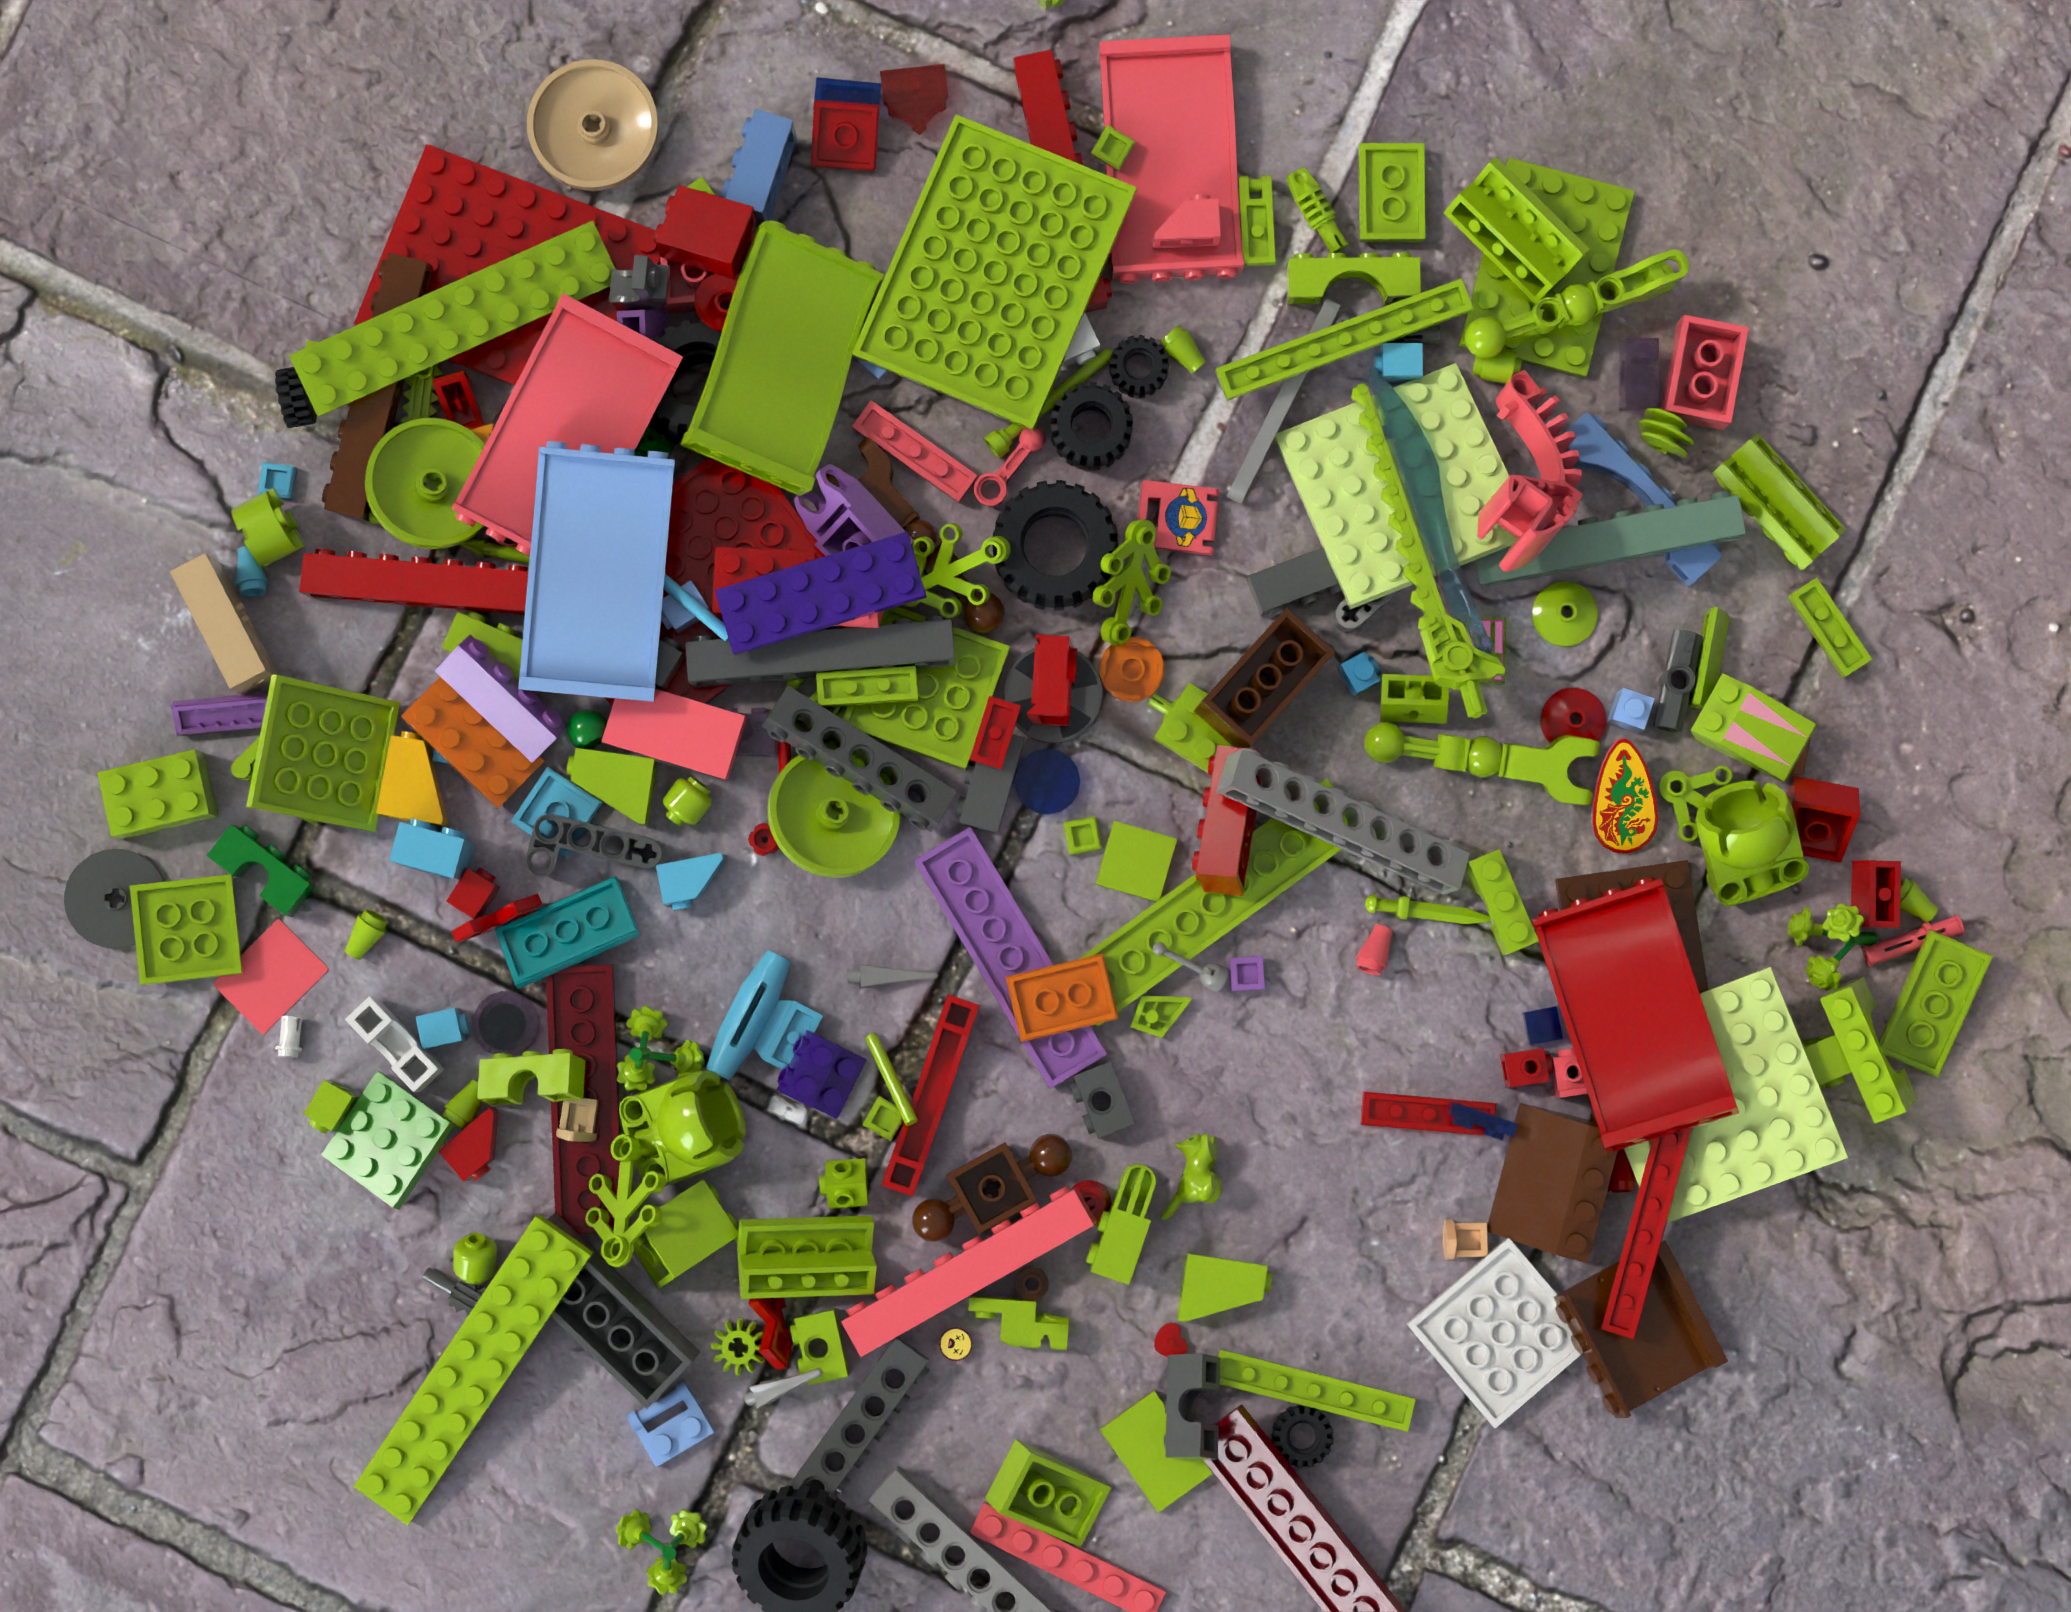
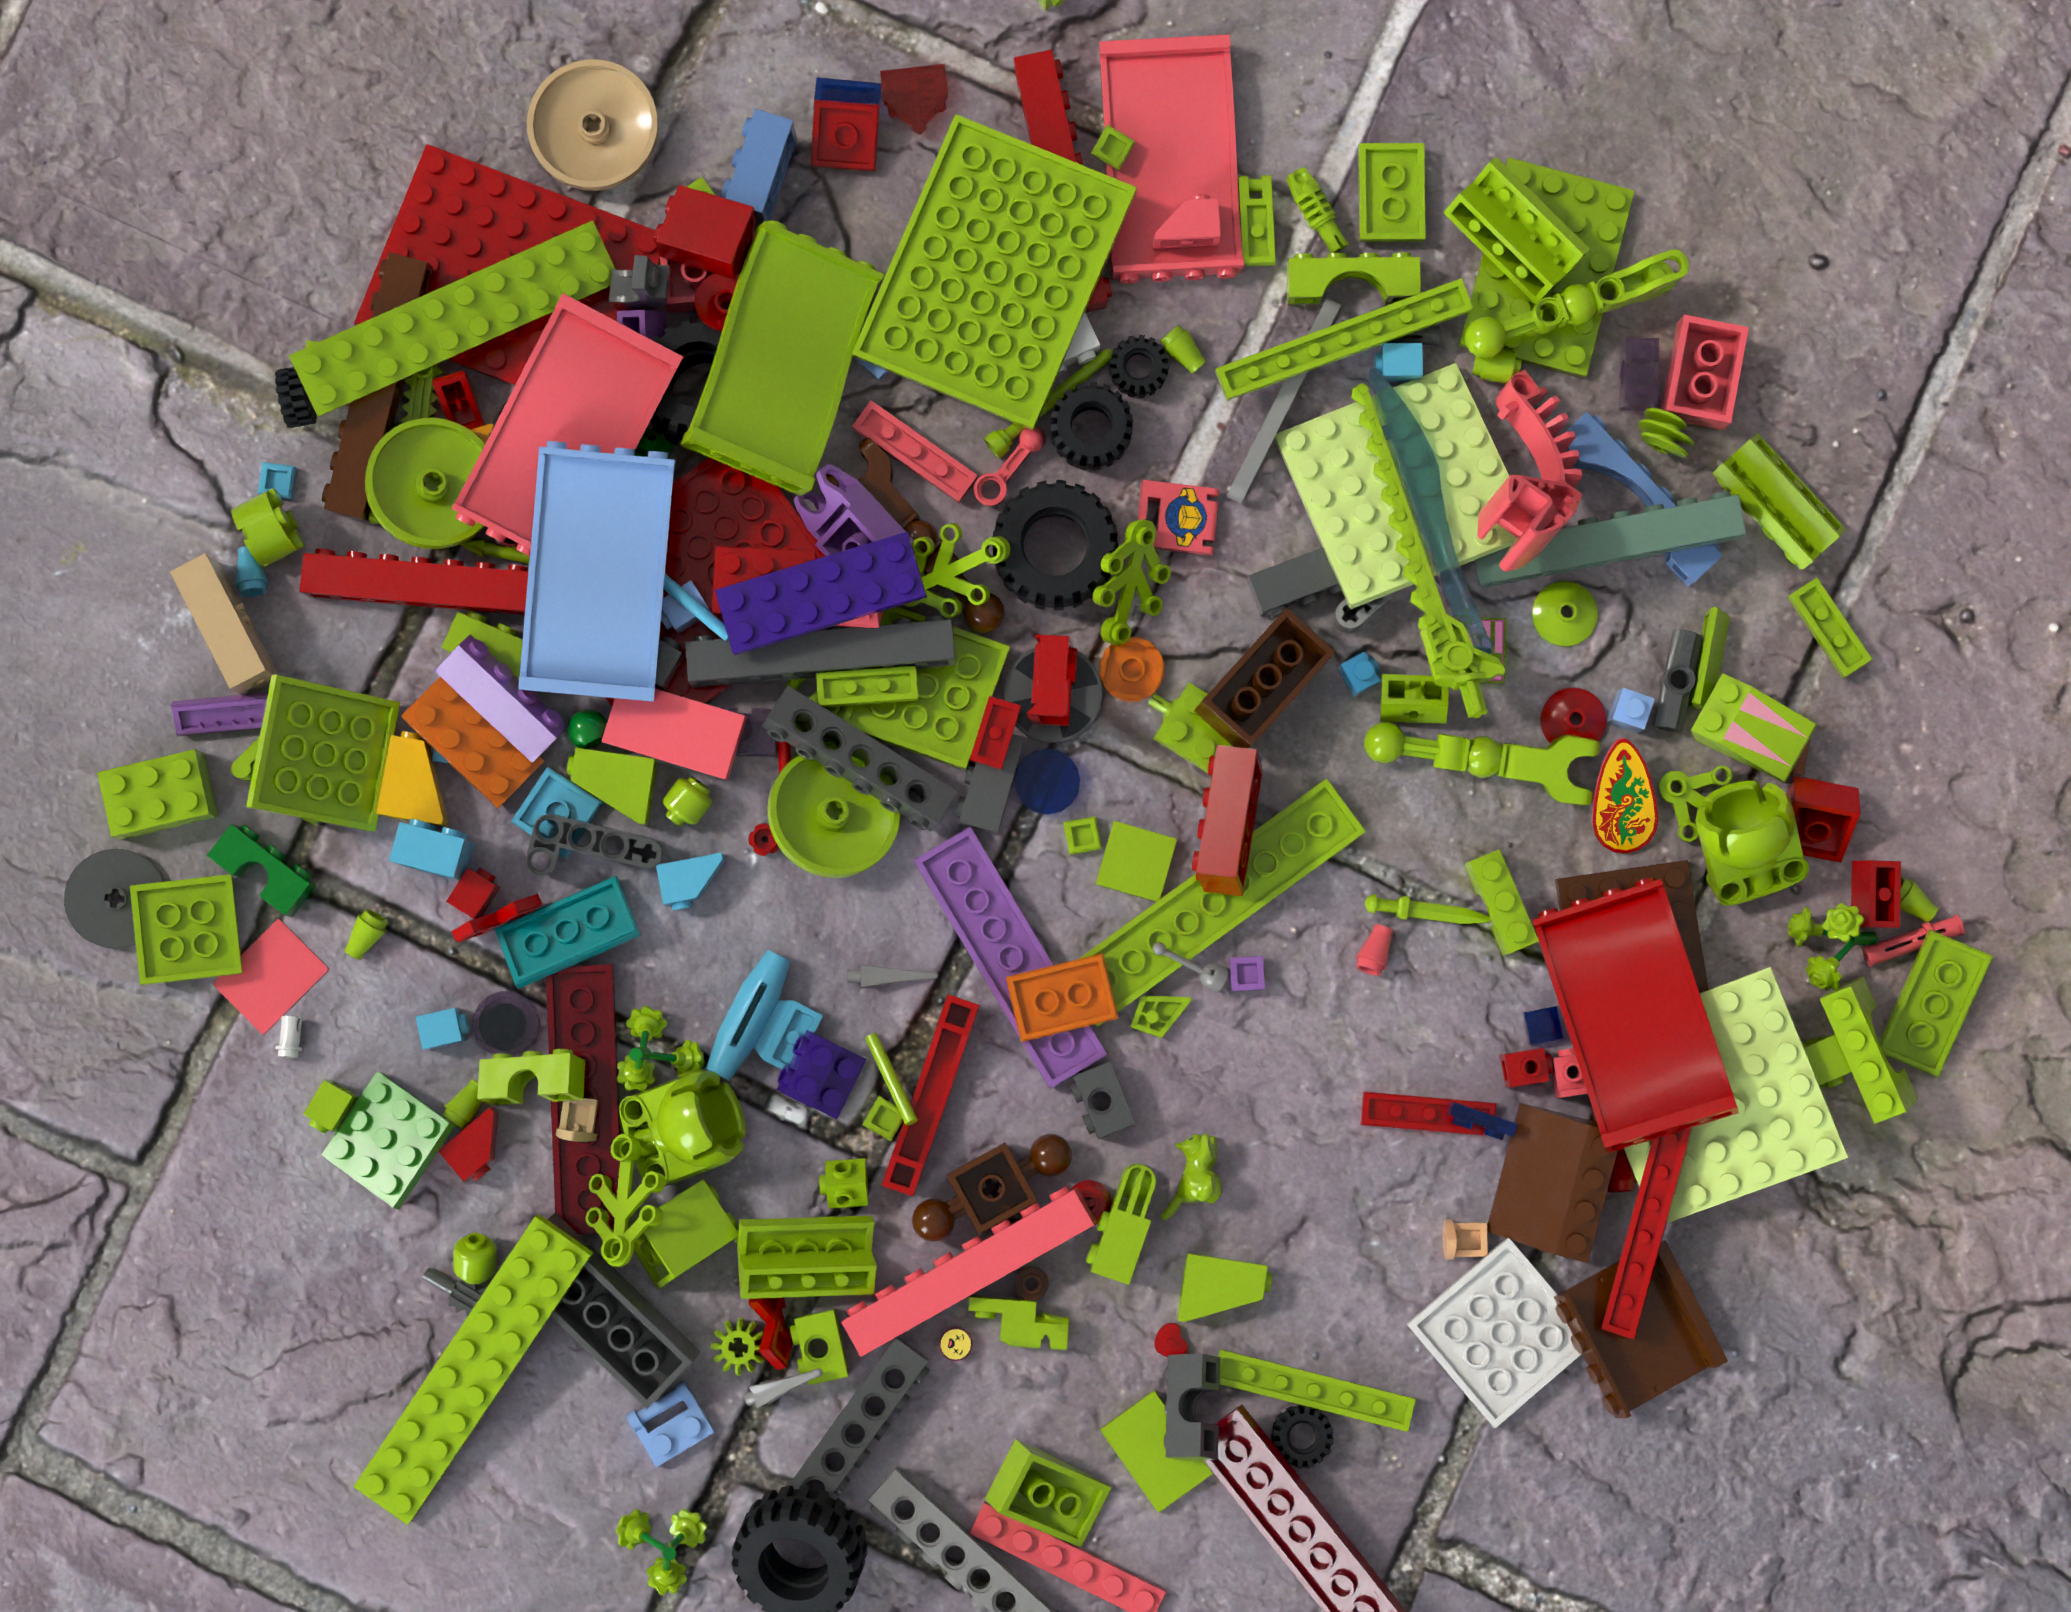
white arch [345,996,445,1092] -> none
light grey brick [1216,748,1470,895] -> none

